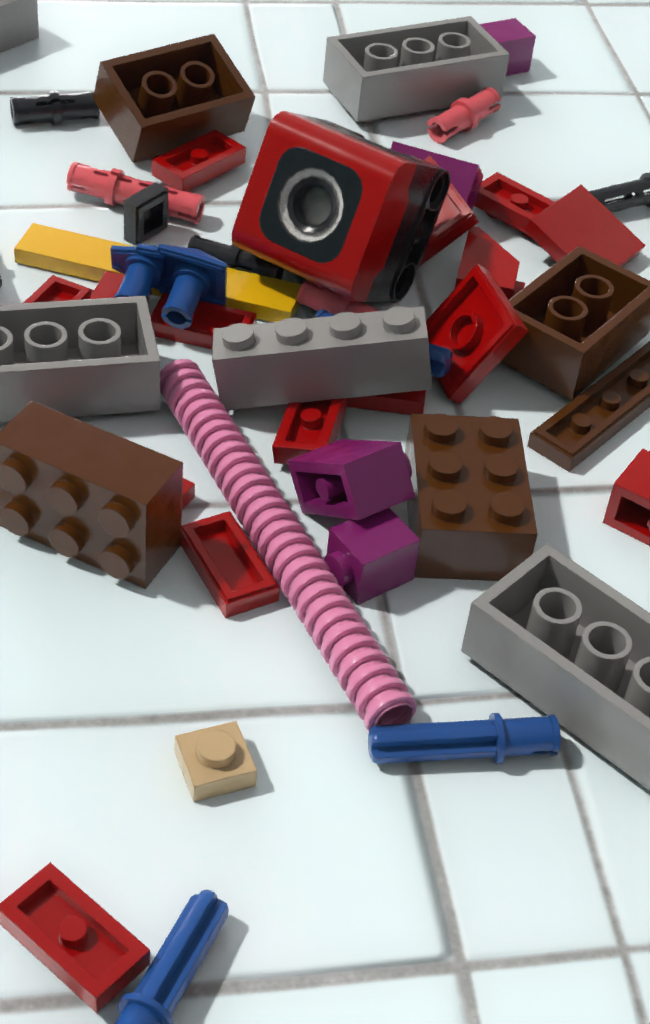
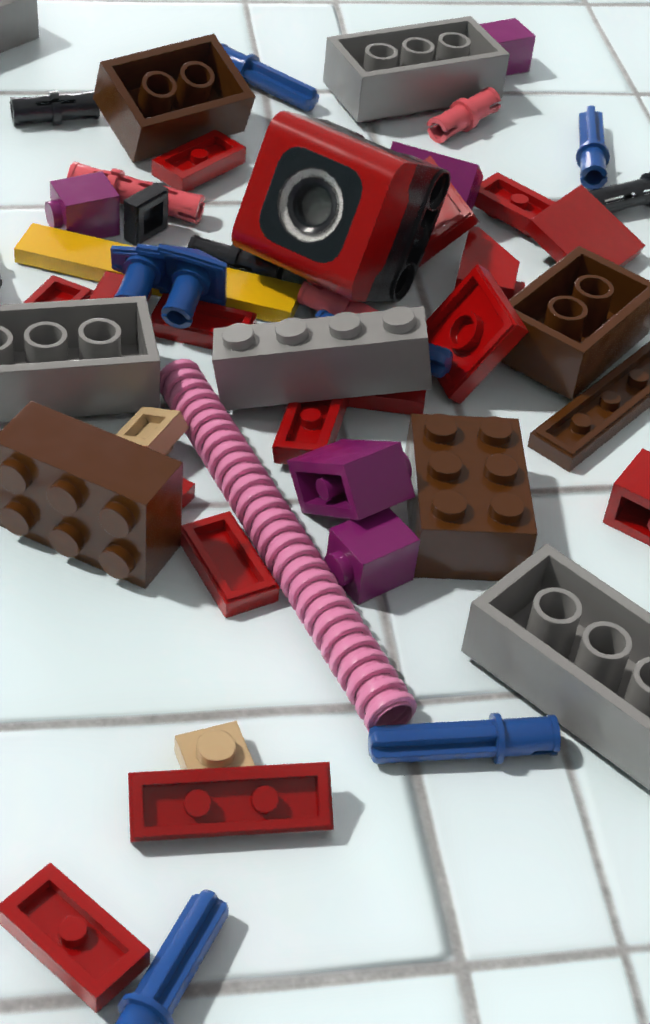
none -> magenta brick [45,171,120,239]
none -> tan plate [116,406,189,456]
none -> red tile [128,762,334,842]
none -> blue axle [221,43,319,112]
none -> blue axle [576,106,610,190]

